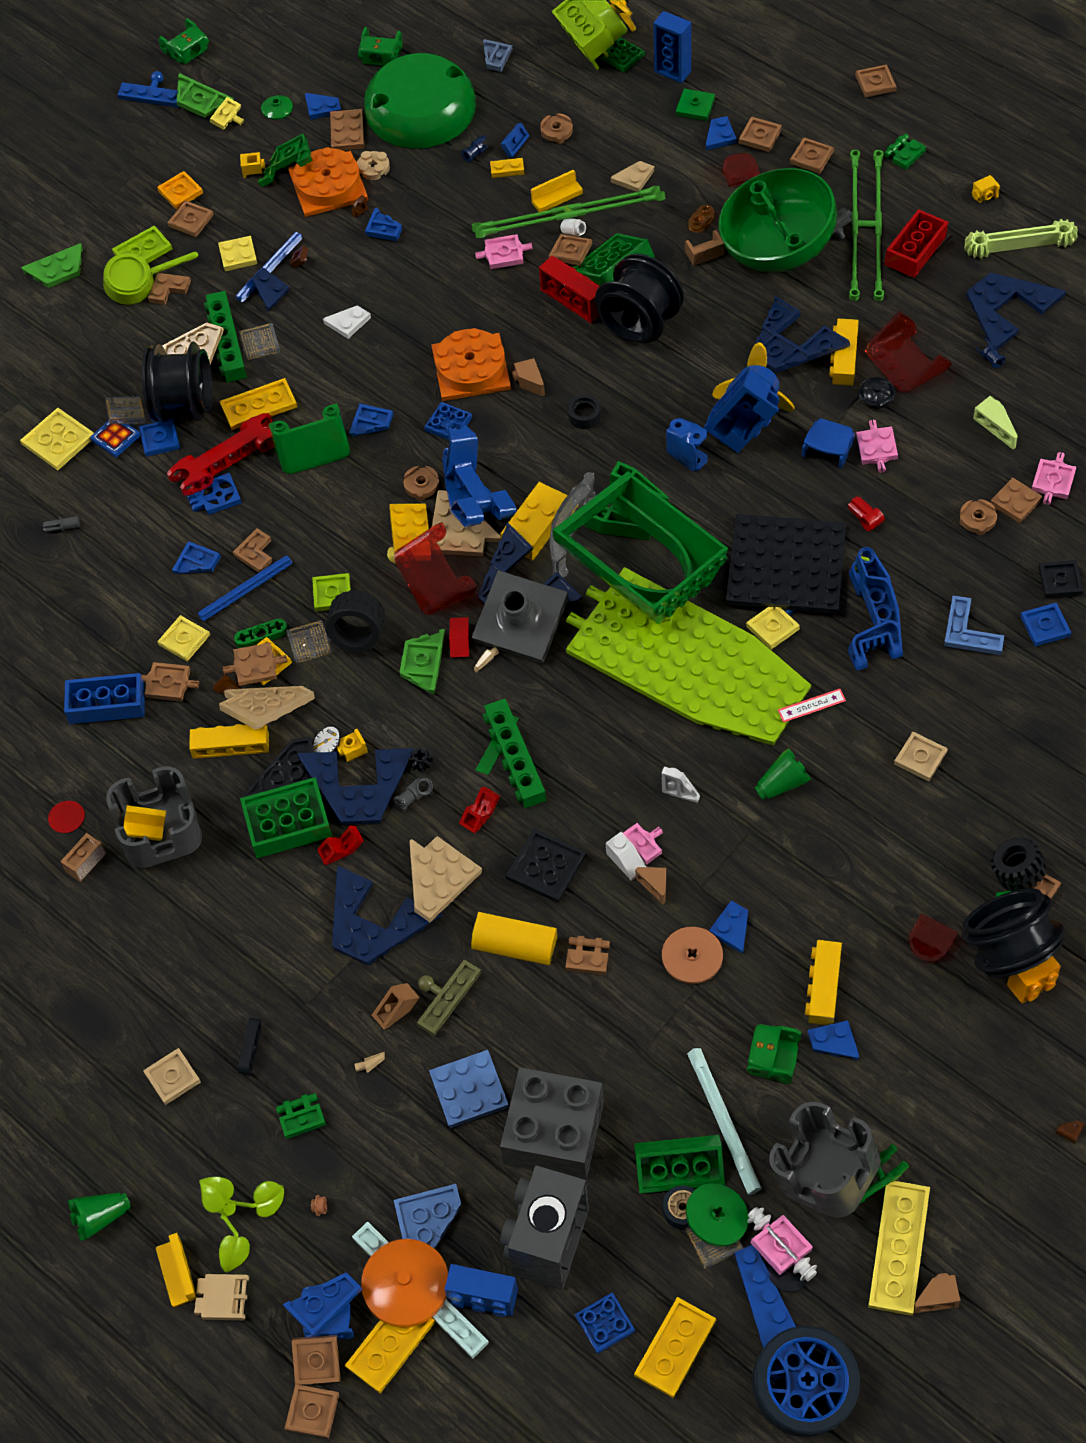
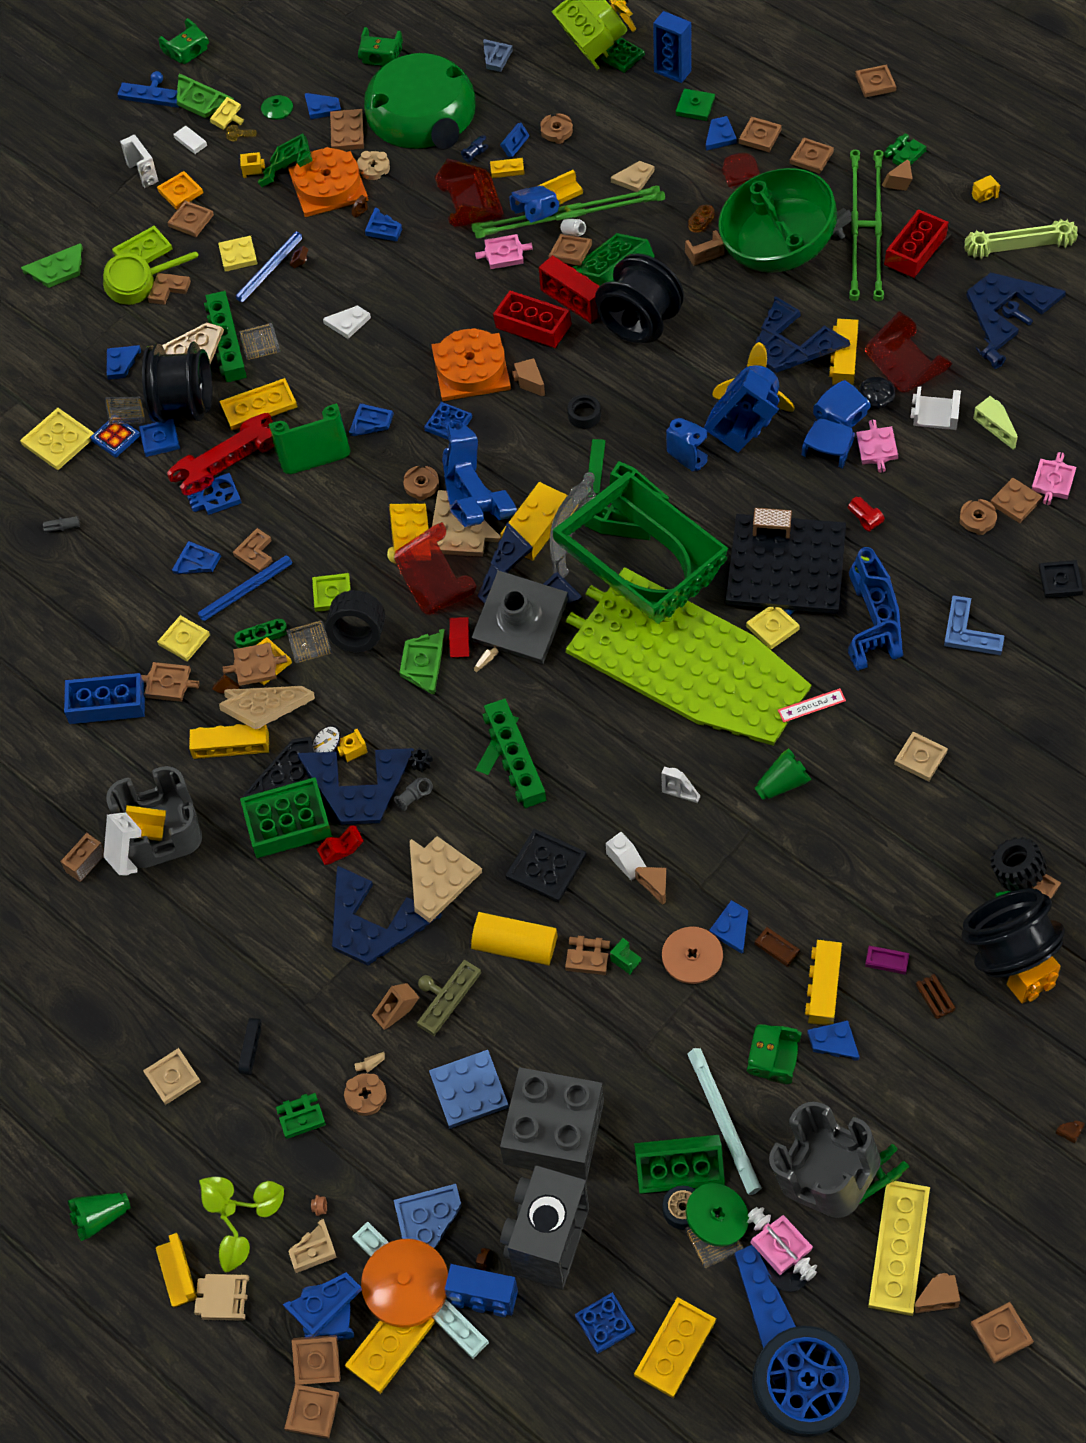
red sticker [48,801,85,833] -> none
dark blue wing [252,267,289,311] -> none
red slope [459,786,500,833] -> none
bright pink plate [623,823,663,865] -> none
clear red slope [909,913,958,961] -> none
blue plate [1020,603,1071,647] -> none
none -> white panel [104,812,142,876]
none -> blue wing [107,345,141,380]
none -> white panel [120,134,159,188]
none -> white tile [174,126,207,154]
none -> clear yellow bar [226,125,257,141]
none -> tan wing [288,1219,337,1273]
none -> medium nougat plate [344,1073,387,1116]
none -> black sticker [431,118,459,149]
none -> clear red windscreen [435,158,503,226]
none -> reddish brown tile [476,1247,492,1271]
none -> red brick [493,290,572,348]
none -> blue piece [509,186,559,223]
none -> green sticker [586,439,606,494]
none -> green panel [610,938,642,975]
none -> medium nougat panel [753,508,792,539]
none -> reddish brown tile [755,927,800,967]
none -> blue piece [813,380,871,428]
none -> magenta tile [865,946,909,975]
none -> medium nougat slope [882,160,912,191]
none -> white panel [911,387,961,430]
none -> reddish brown tile [916,974,955,1019]
none -> medium nougat plate [971,1302,1034,1363]
none -> dark blue bar [1002,301,1033,326]

